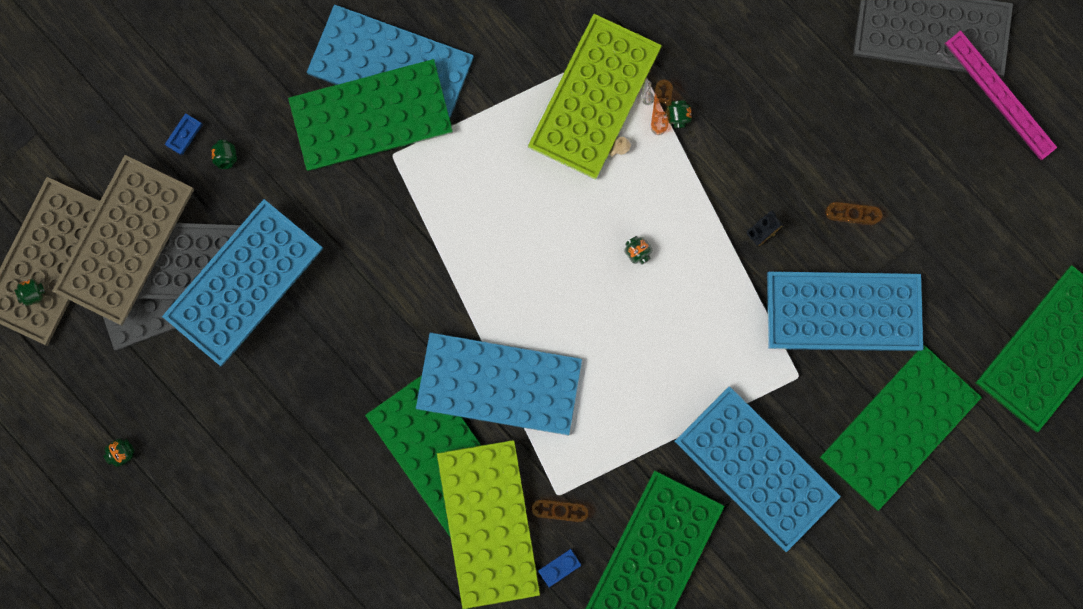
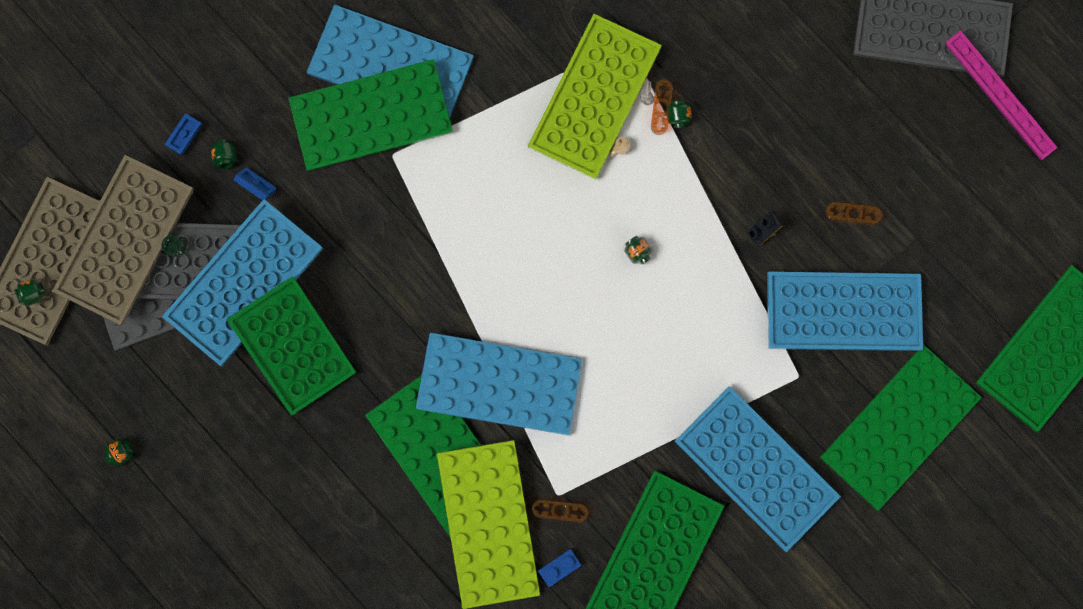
none -> clear green wheel [161,235,185,257]
none -> green plate [226,276,356,416]
none -> blue plate [234,167,276,200]

